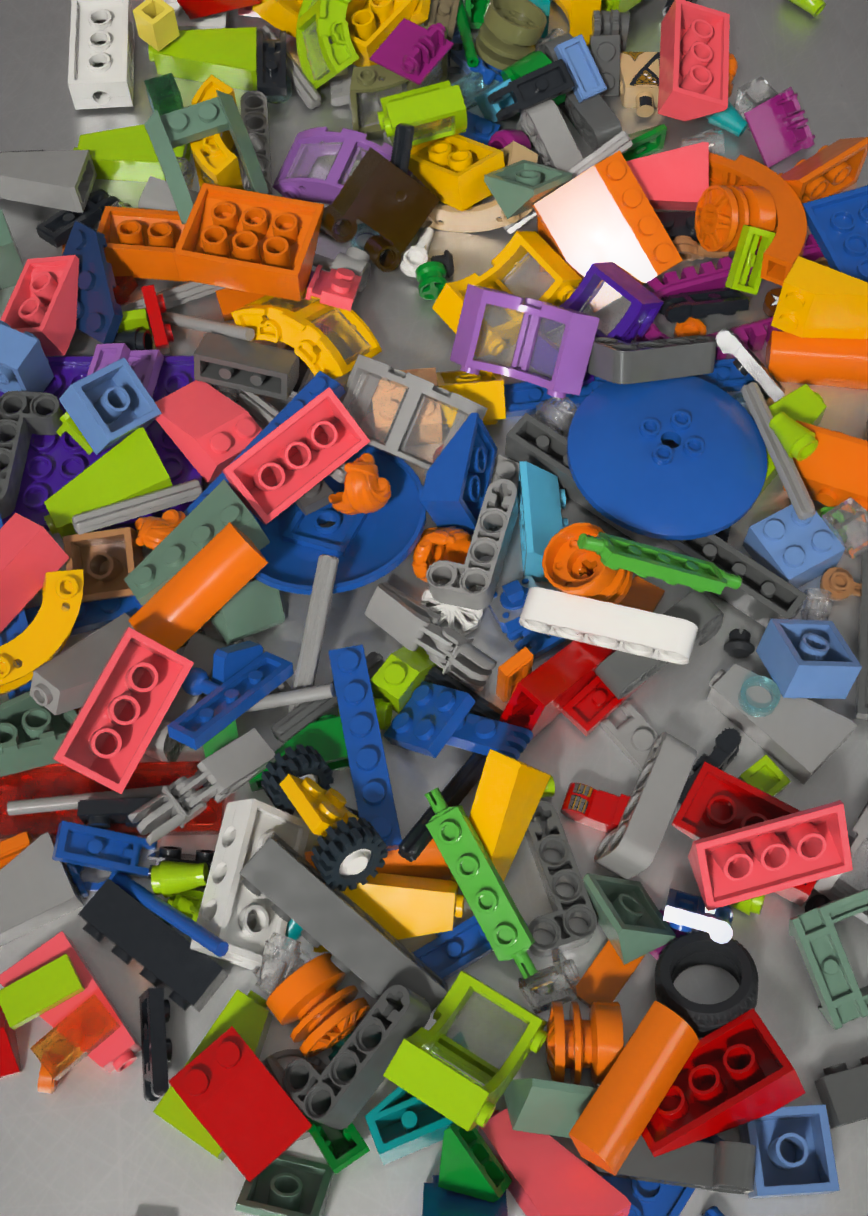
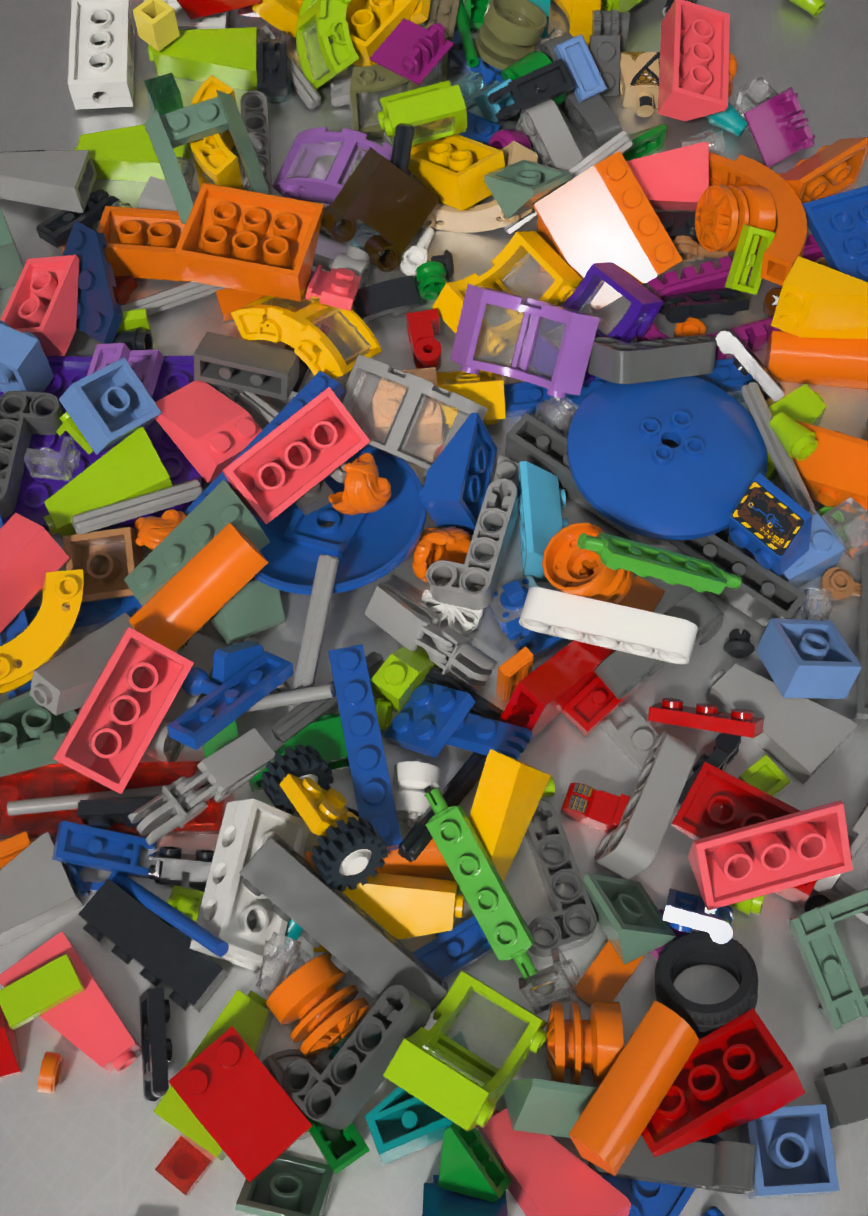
clear orange plate [30,994,121,1081] -> none
red plate [141,284,174,355] -> none
lime cone [151,860,209,898] -> none
light grey bar [161,311,255,341] -> none
clear light blue piece [738,676,780,717] -> none
none -> clear bracket [24,436,80,481]
none -> clear red plate [155,1136,213,1196]
none -> black slope [353,276,422,323]
none -> white wheel [393,758,441,829]
none -> red leg [406,308,442,372]
none -> red plate [648,698,764,738]
none -> slope [729,473,812,576]

